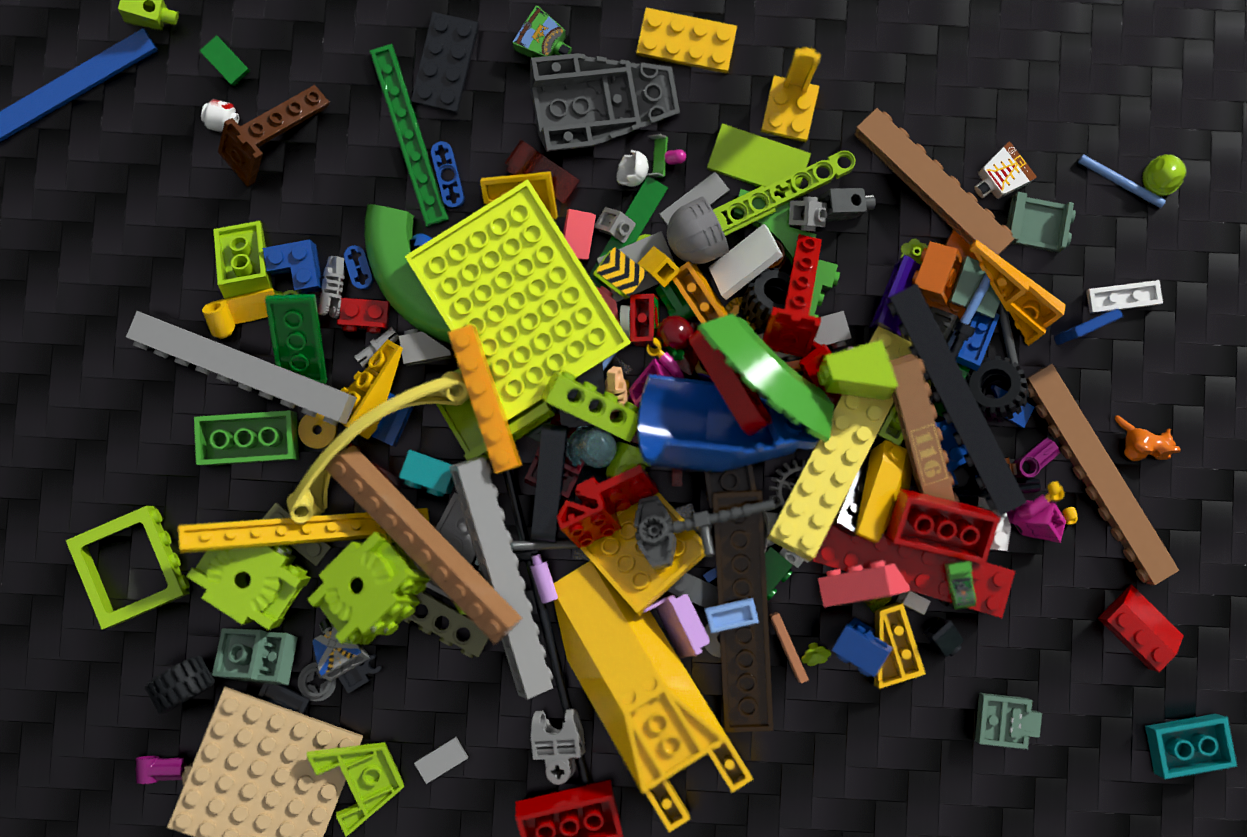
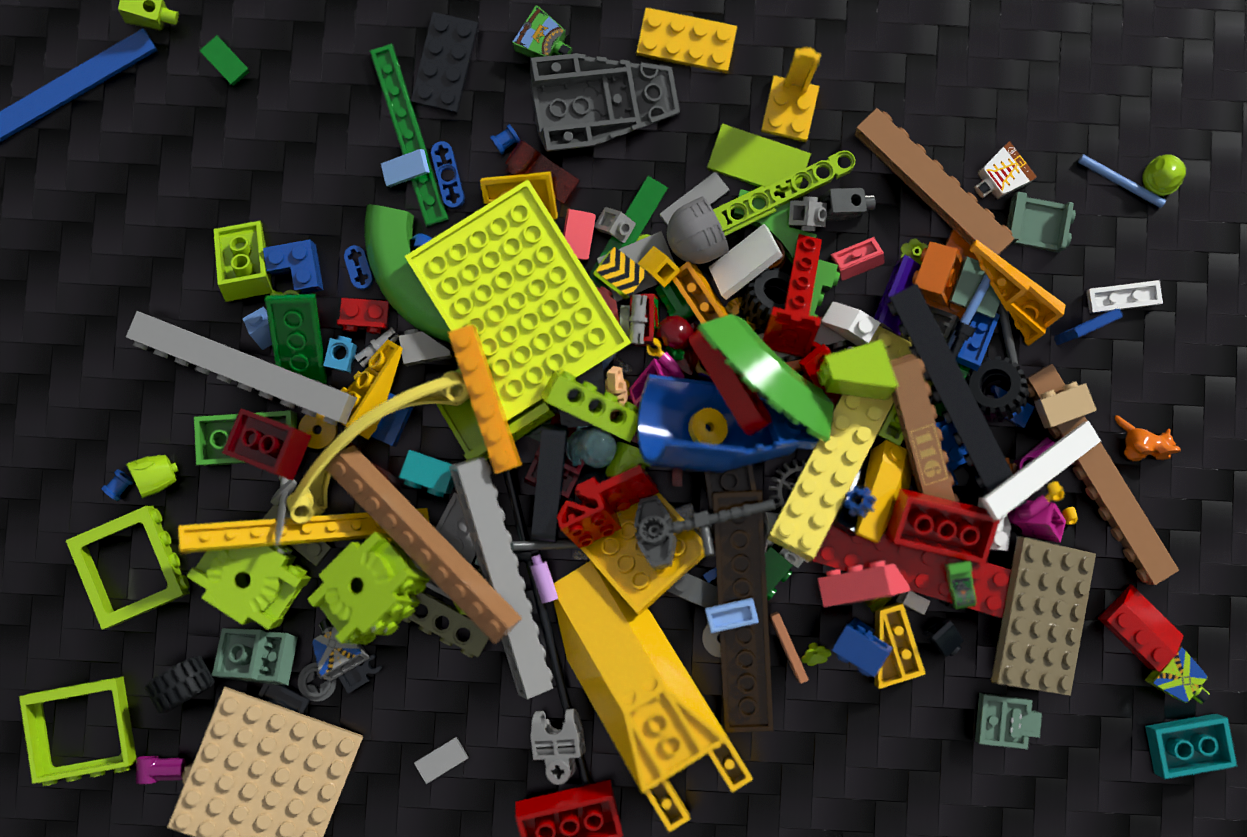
white head [201,99,239,132] -> none
yellow door [202,288,275,339] -> none
reddish brown bracket [218,85,330,187] -> none
lime wing [307,742,404,837] -> none
light grey hinge [318,256,345,318] -> none
white hair [617,150,649,187] -> none
lavender piece [643,594,710,658] -> none
piece [647,134,686,178] -> none
none -> lime piece [19,676,136,786]
none -> blue bush [101,469,134,501]
none -> lime helmet [126,455,179,498]
none -> dark red slope [222,408,312,481]
none -> medium blue brick [243,307,272,350]
none -> light grey sword [271,476,297,546]
none -> dark azure brick [323,336,357,373]
none -> light blue tile [381,149,430,187]
none -> blue bush [490,124,521,155]
none -> light grey pin [628,295,648,345]
none -> yellow piece [688,408,728,445]
none -> white slope [821,301,880,346]
none -> coral slope [831,237,885,281]
none -> blue gear [844,486,877,518]
none -> white tile [981,421,1101,520]
none -> dark tan plate [991,536,1096,696]
none -> tan brick [1034,382,1097,429]
none -> torso [1145,647,1210,704]

